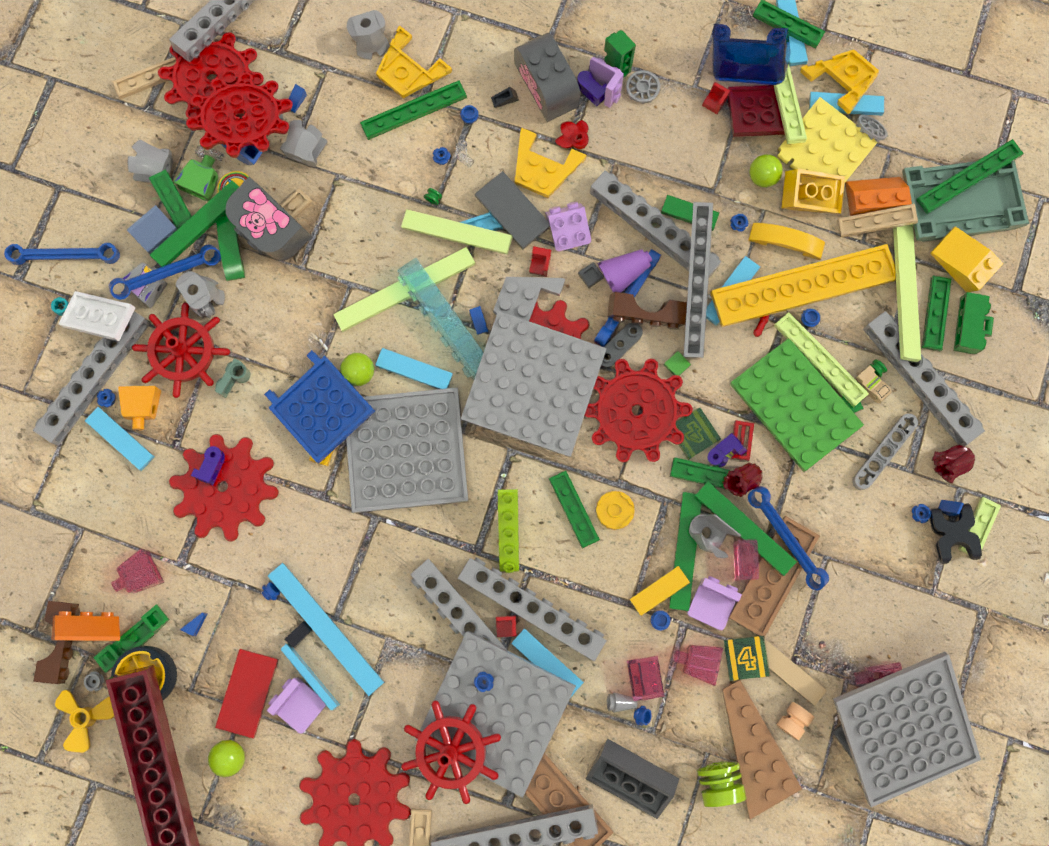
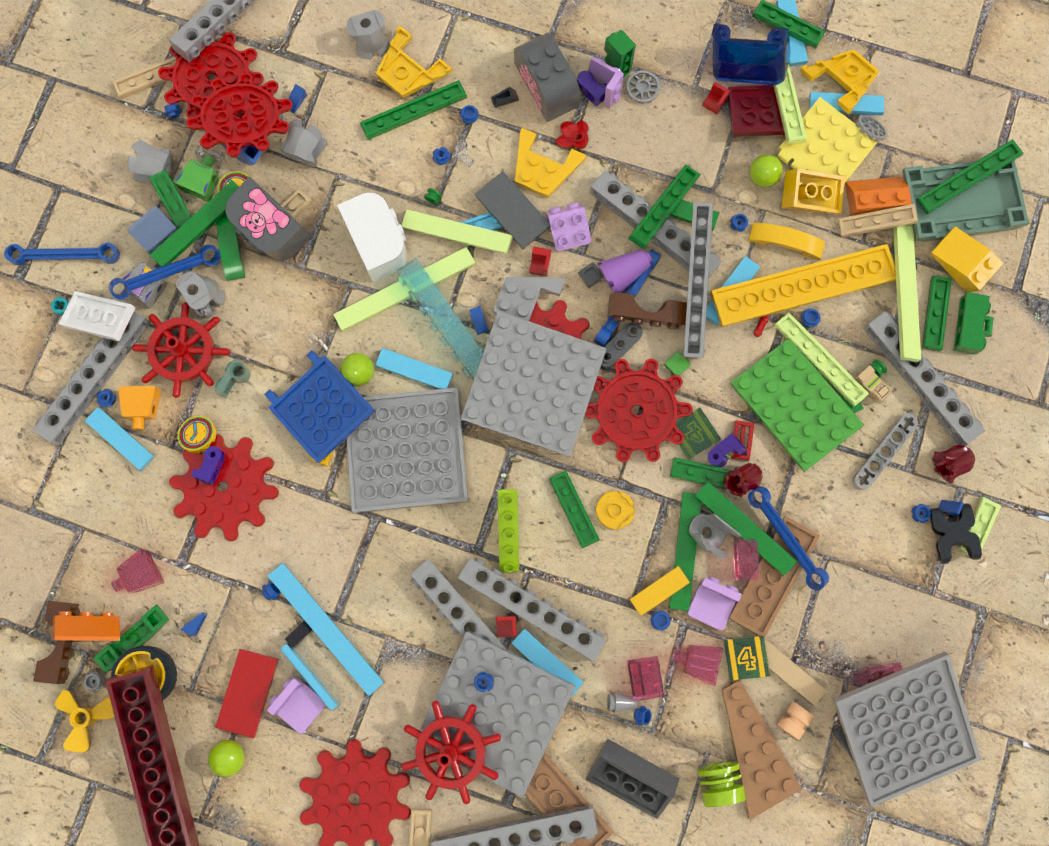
none -> blue plate [164,104,182,119]
none -> tile [177,416,217,453]
none -> white brick [337,193,407,282]
none -> green tile [628,164,701,249]

